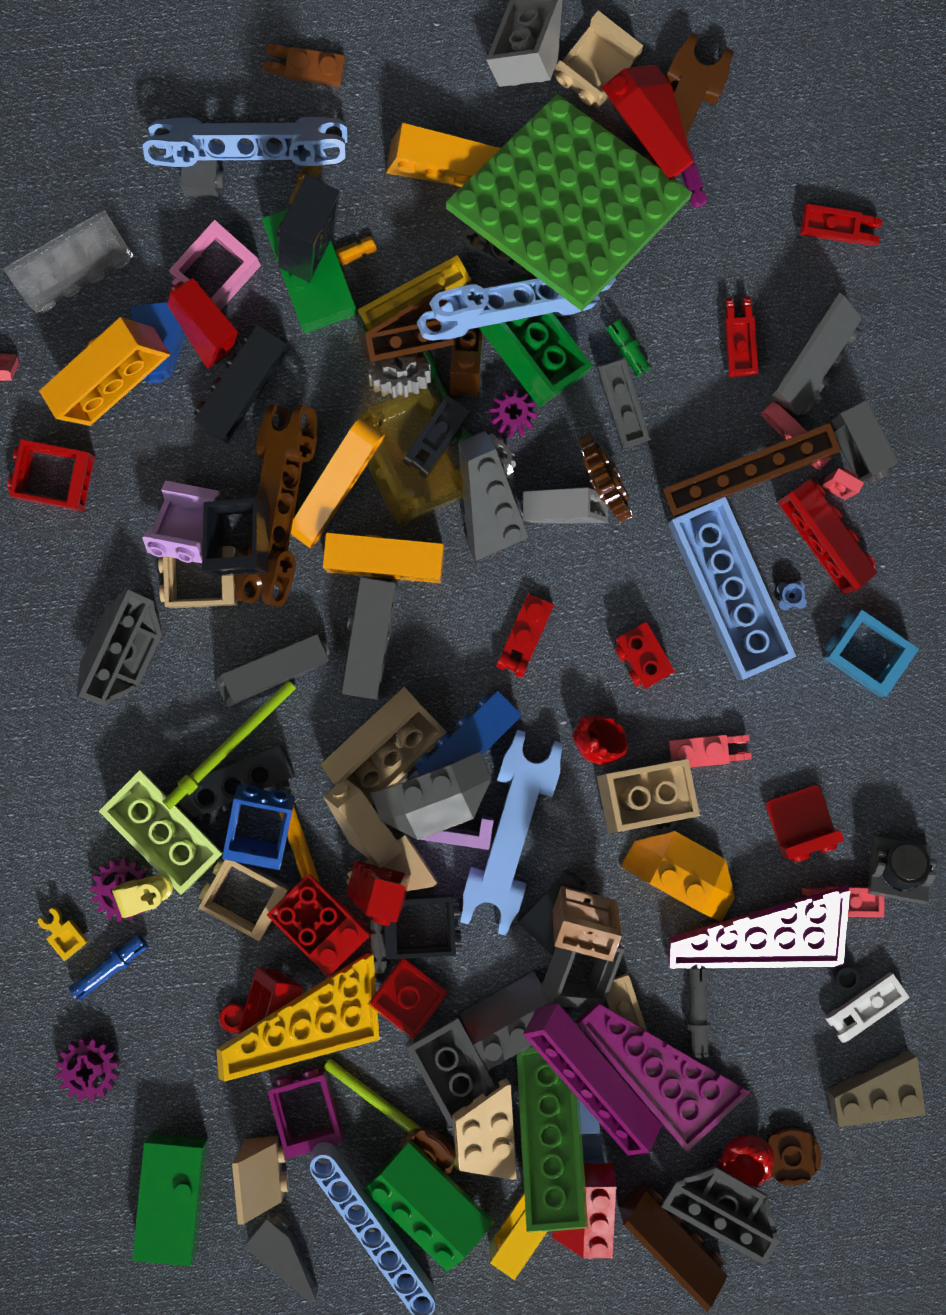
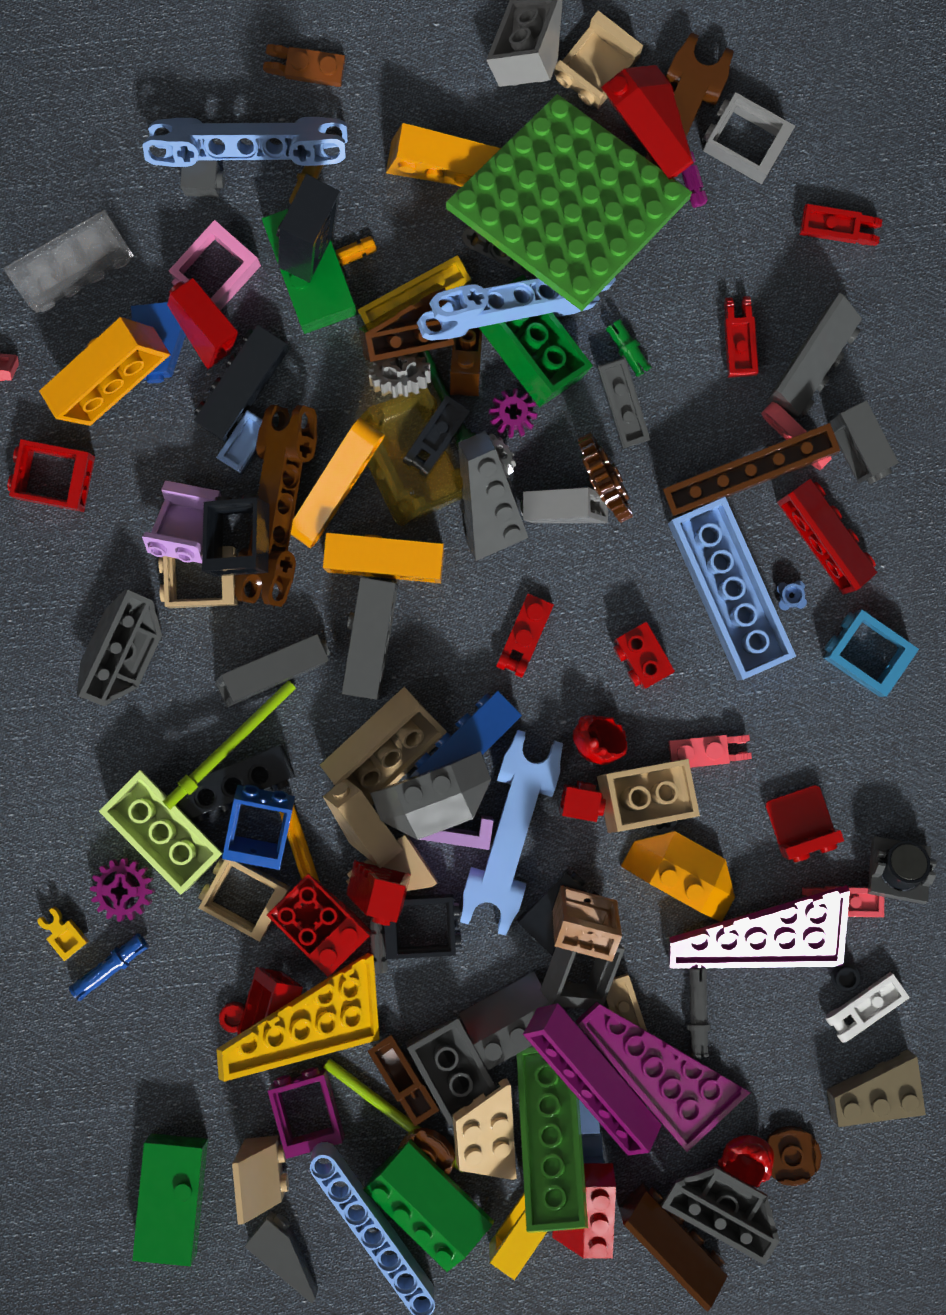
magenta gear [55,1037,121,1102] -> none
light yellow piece [112,874,173,918] -> none
red tile [367,958,448,1040] -> none
coral plate [821,468,864,500] -> none
none -> light blue tile [216,410,262,474]
none -> reddish brown slope [367,1035,440,1126]
none -> red brick [559,781,606,822]
none -> light grey window [703,92,795,184]

